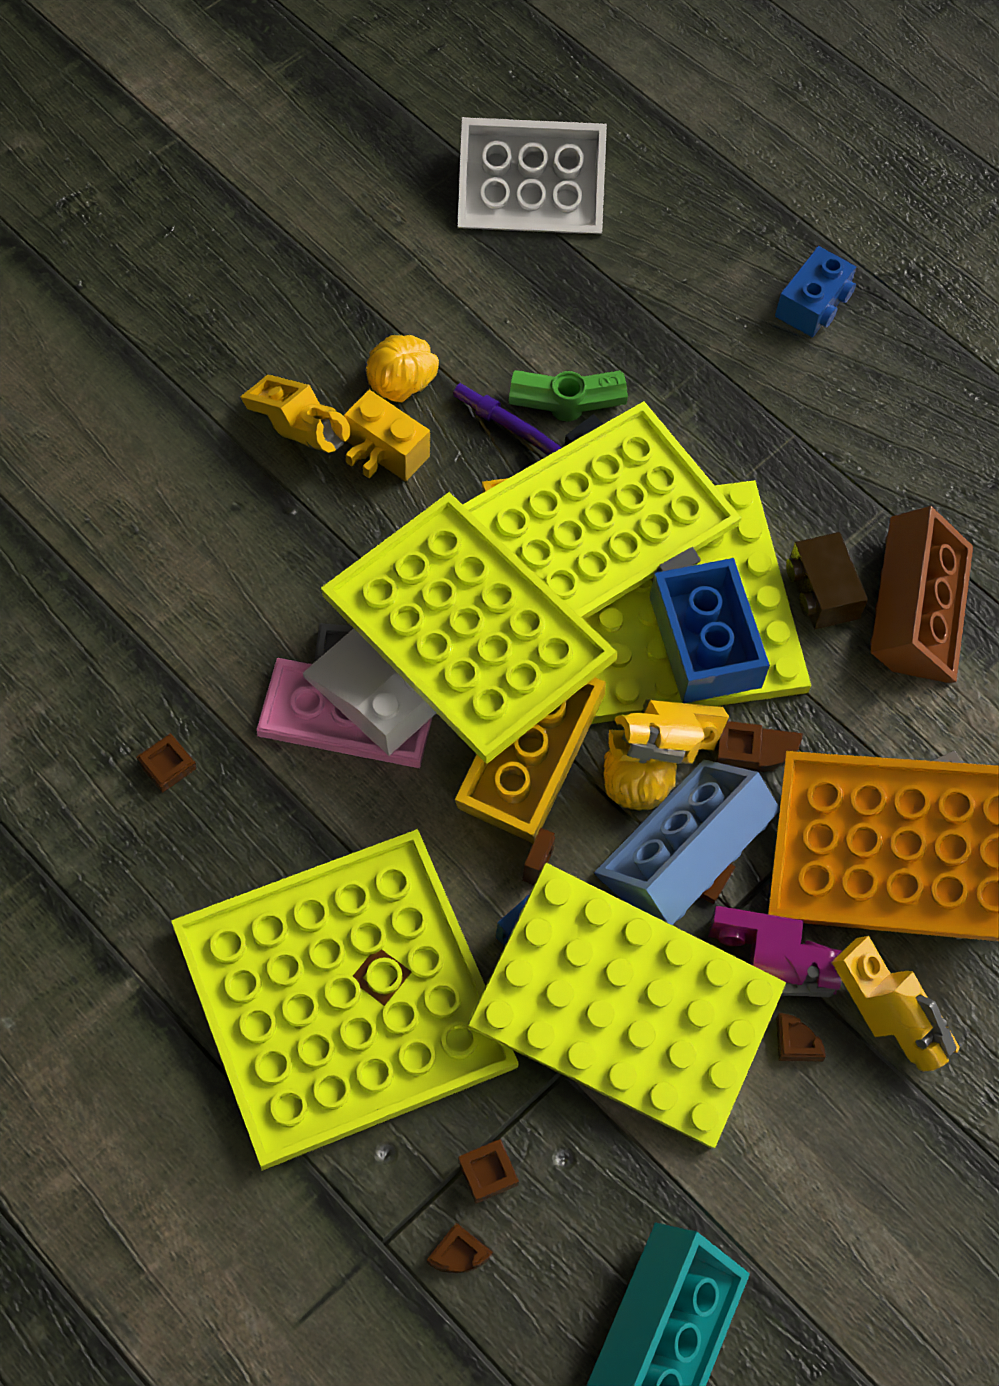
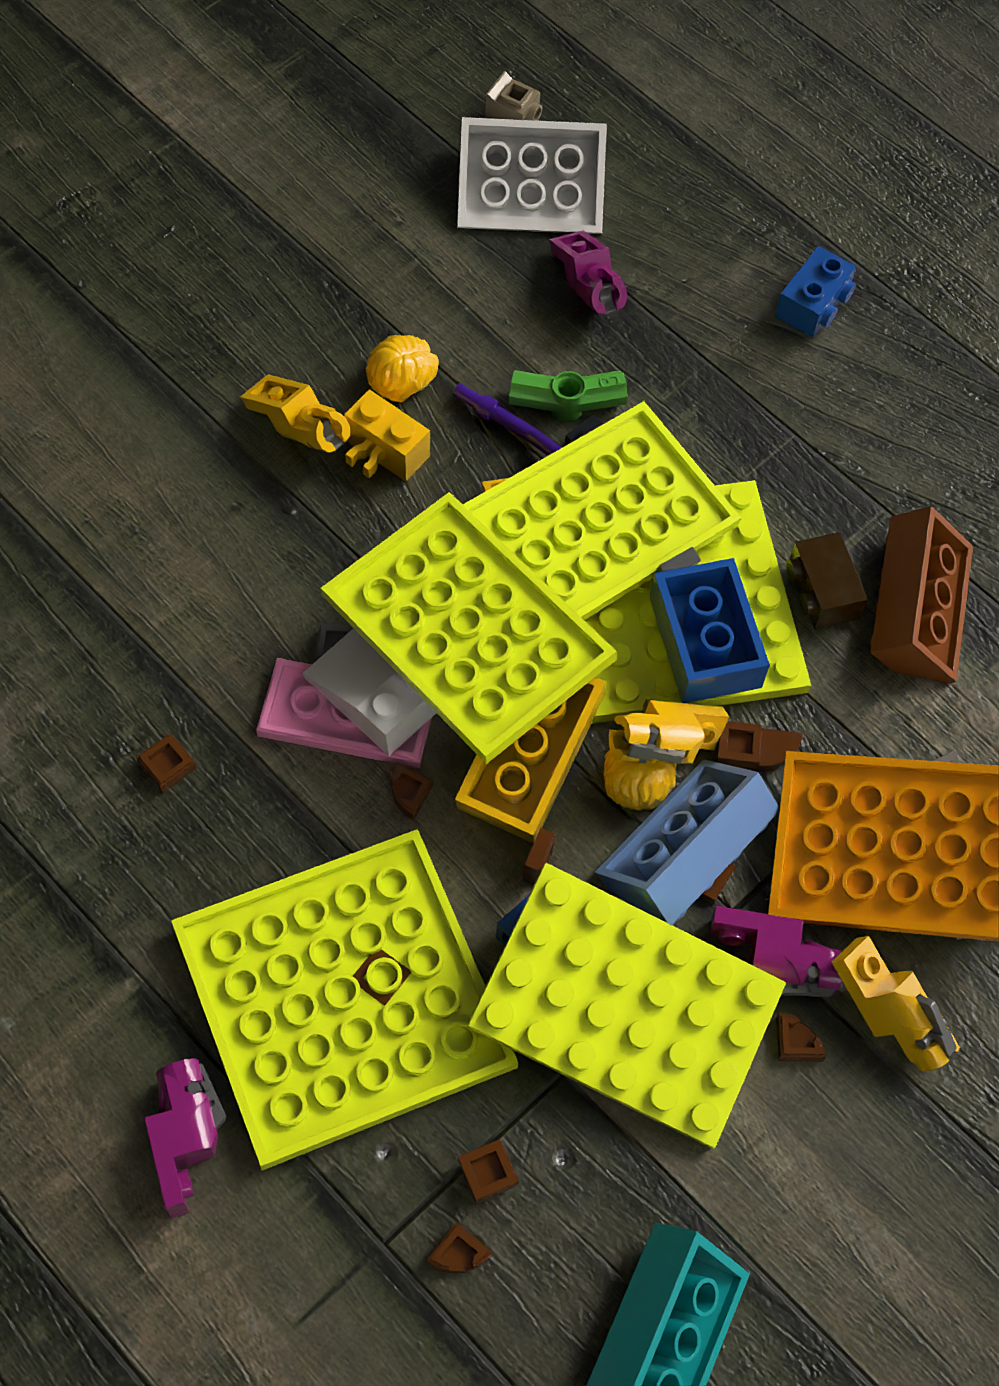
none -> magenta plate [145,1058,226,1218]
none -> reddish brown tile [391,762,434,820]
none -> dark tan window [485,71,542,121]
none -> magenta plate [549,230,628,315]

